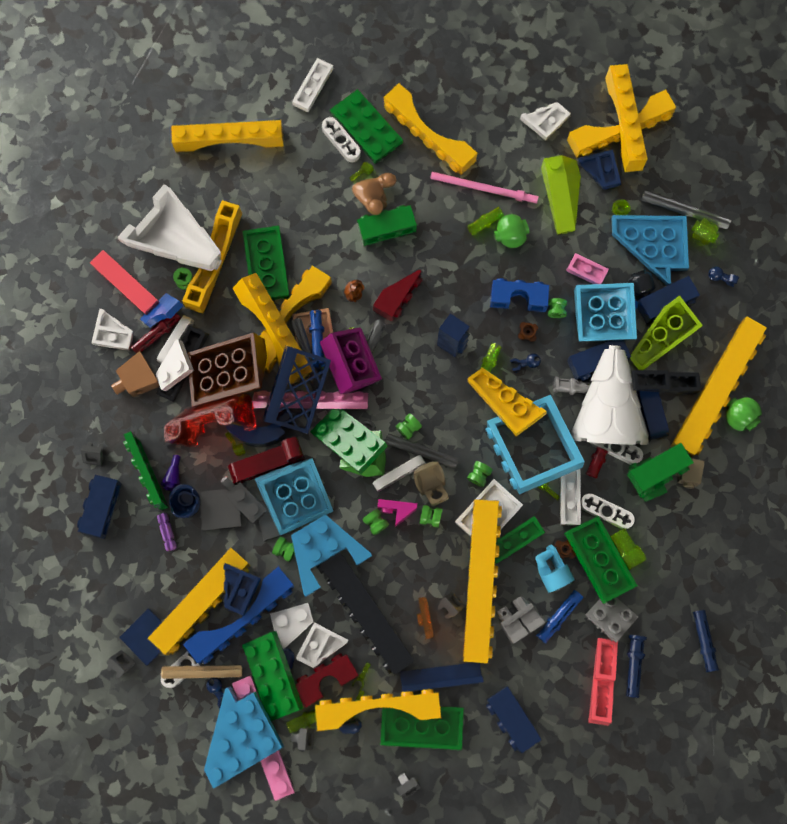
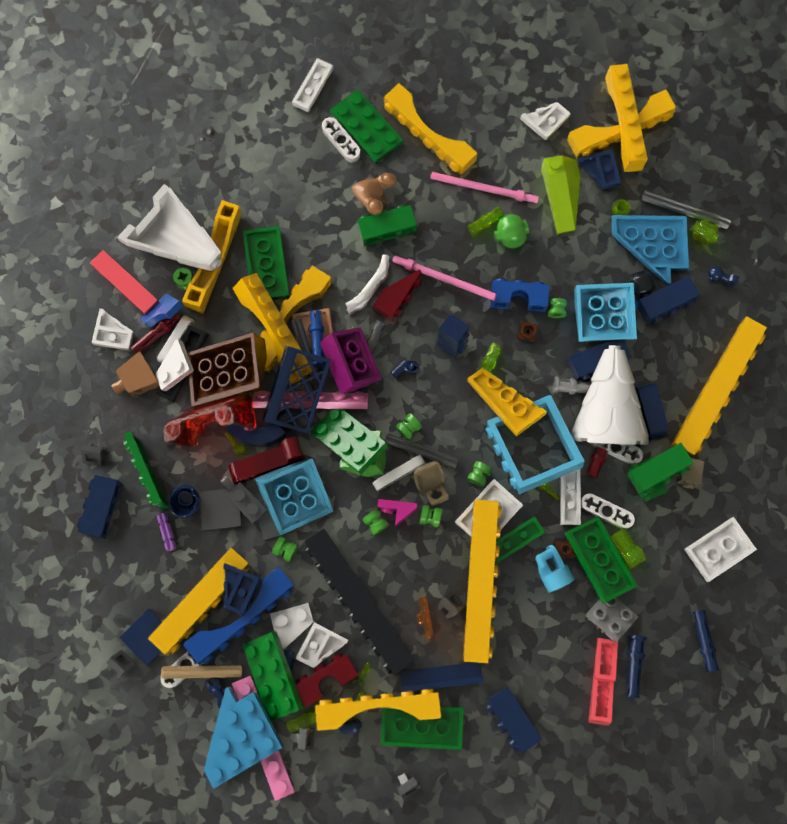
dark purple cone [161,455,181,491] -> none
yellow arch [171,120,284,152] -> none
dark azure wing [291,515,372,597] -> none
dark orange plate [344,280,364,302] -> none
clear neon green hand [349,162,374,181] -> none
light grey hips [497,596,545,644] -> none
dark blue arm [510,353,541,373] -> none
blue pin [536,590,584,643] -> none
bright pink plate [566,253,609,284] -> none
lime wedge [630,295,703,370] -> none
black slope [631,370,701,395] -> none
bright green plant [726,397,762,431] -> none
none -> white piece [345,255,390,316]
none -> dark blue arm [390,360,419,379]
none -> bright pink bar [392,255,497,301]
none -> white plate [684,517,757,582]

